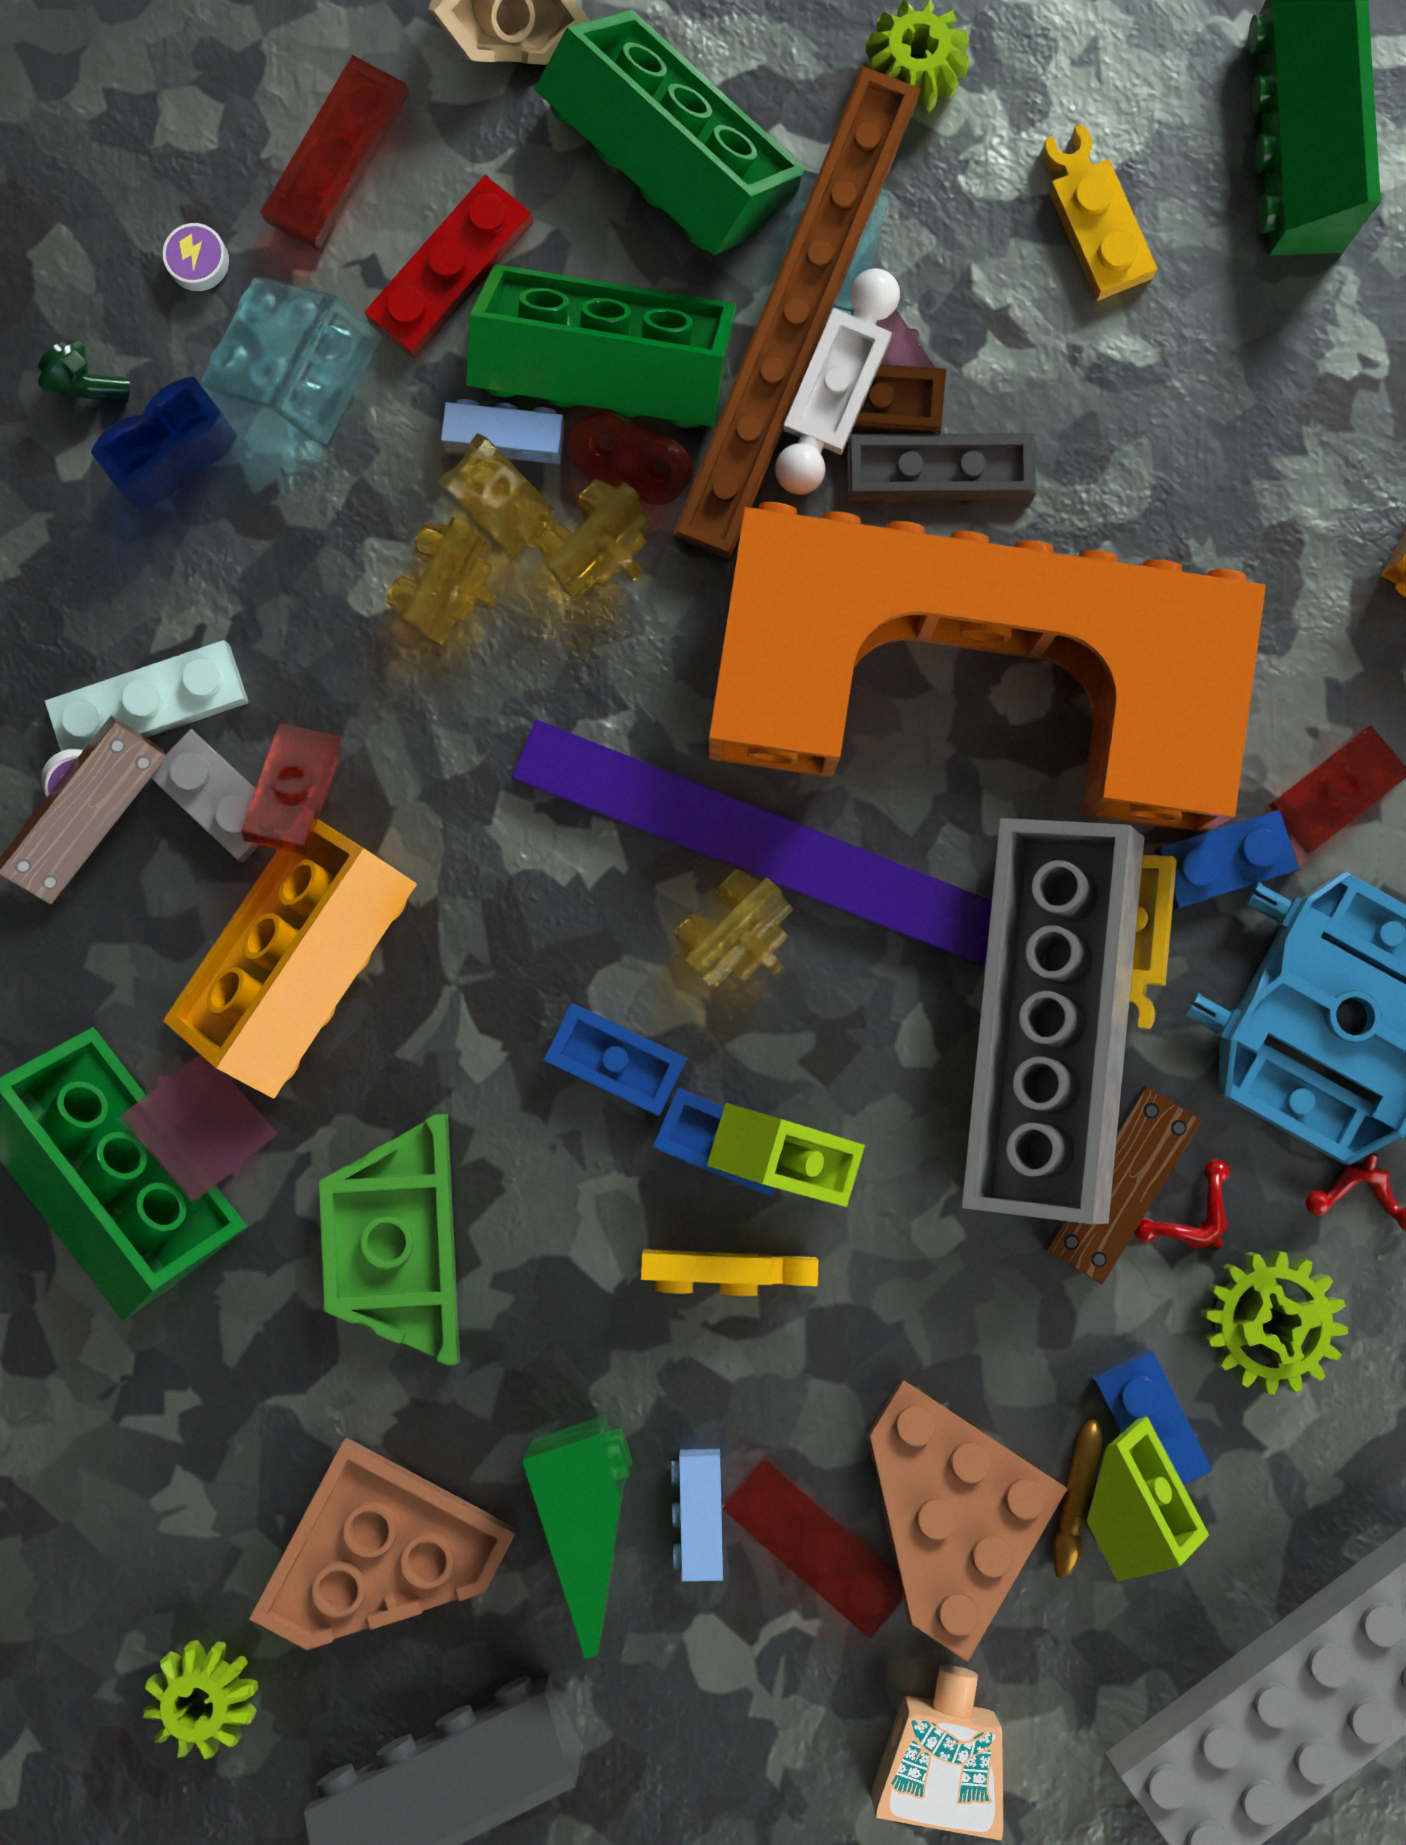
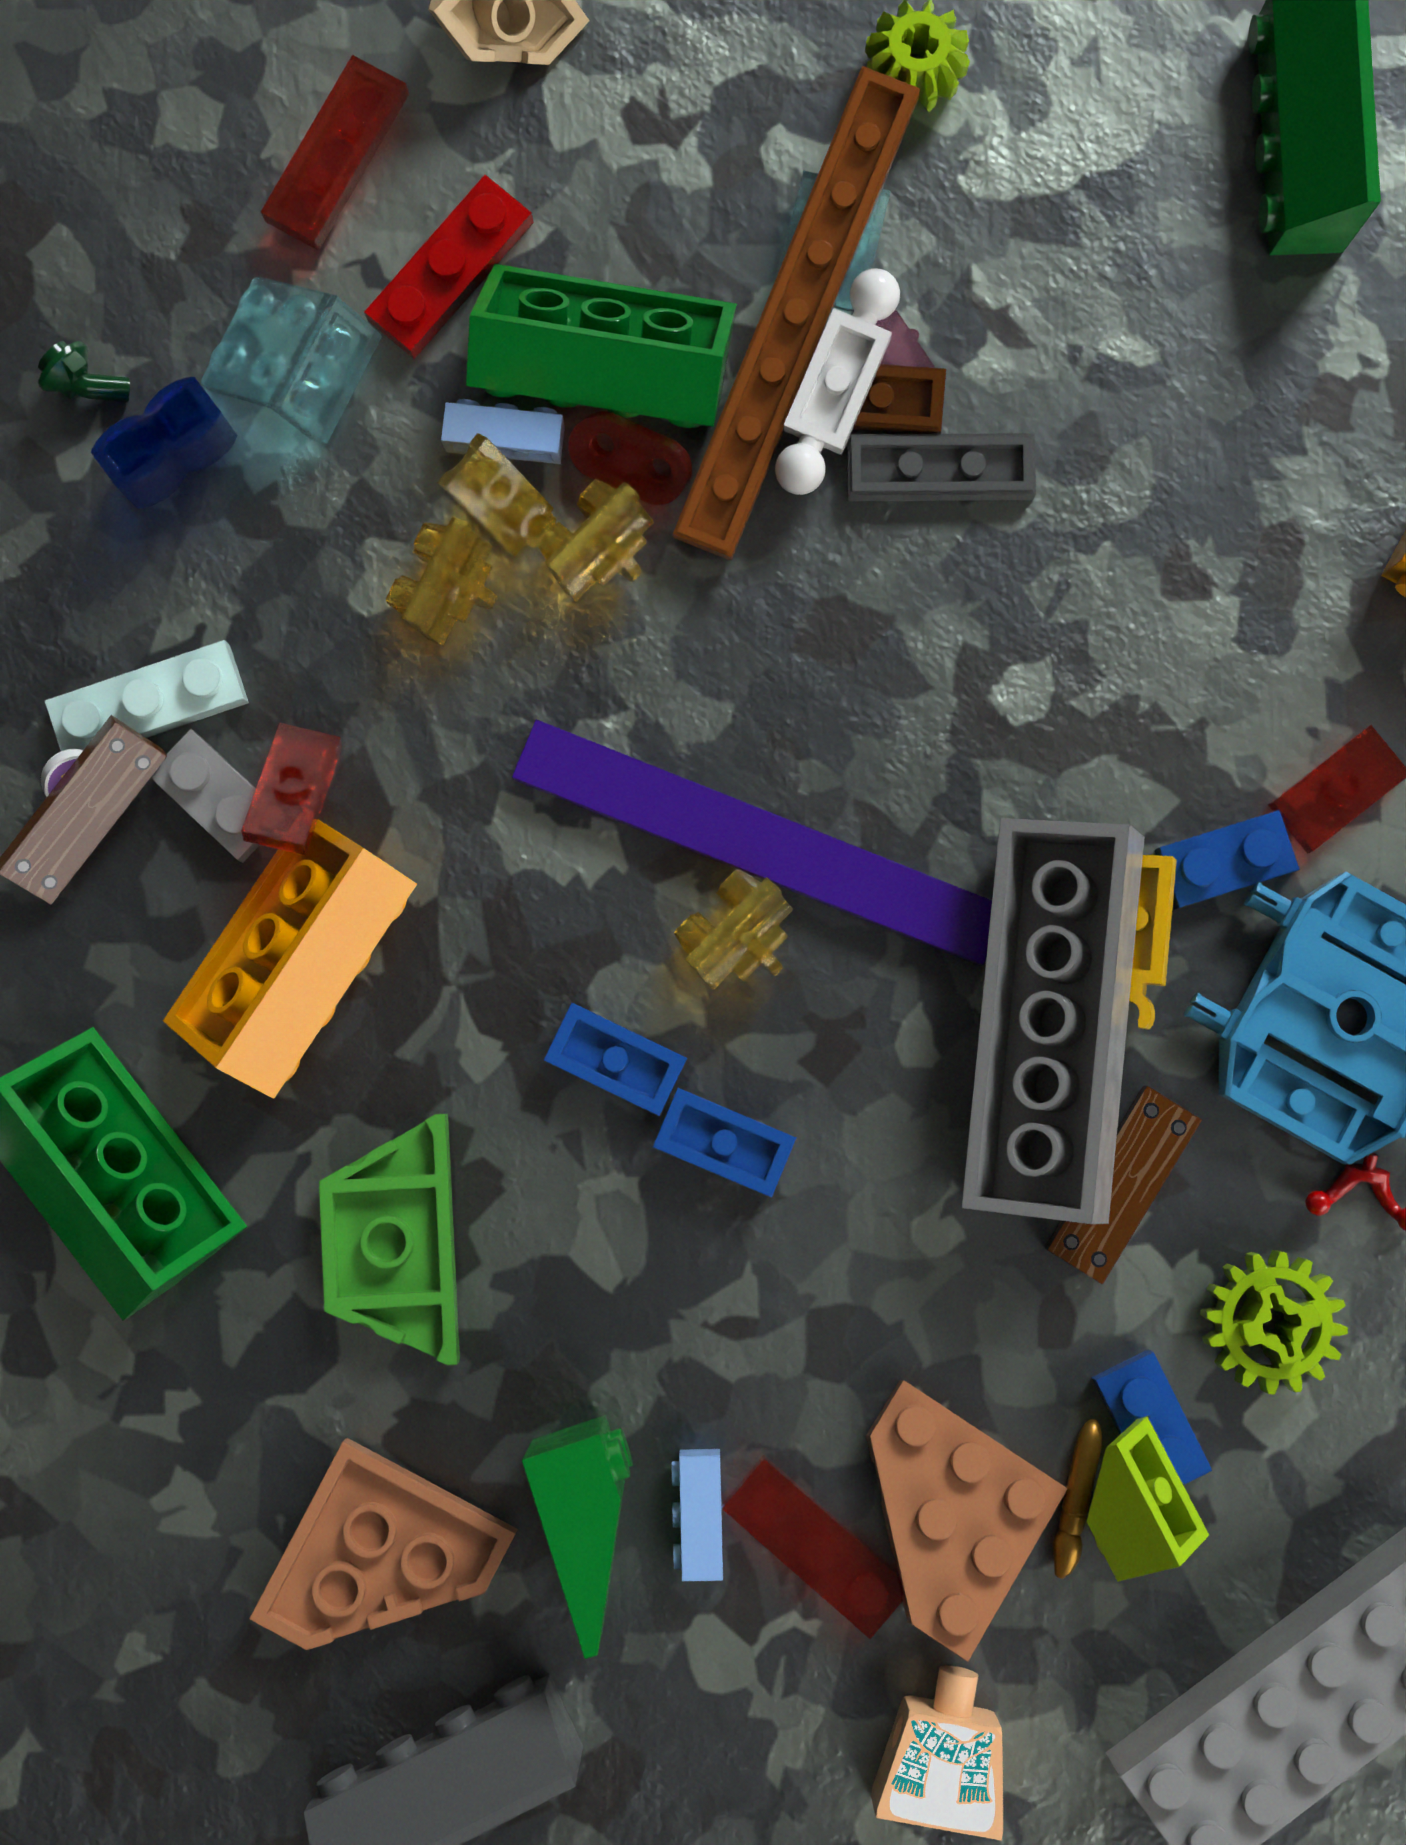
clear pink piece [121,1054,278,1203] -> none
lime gear [143,1640,258,1760] -> none
tile [163,223,229,291] -> none
green slope [534,10,809,256] -> none
yellow plate [641,1249,818,1296] -> none
lime slope [707,1103,865,1207] -> none
orange arch [709,502,1266,834] -> none
yellow plate [1042,124,1158,301] -> none
red piece [1134,1159,1230,1250] -> none

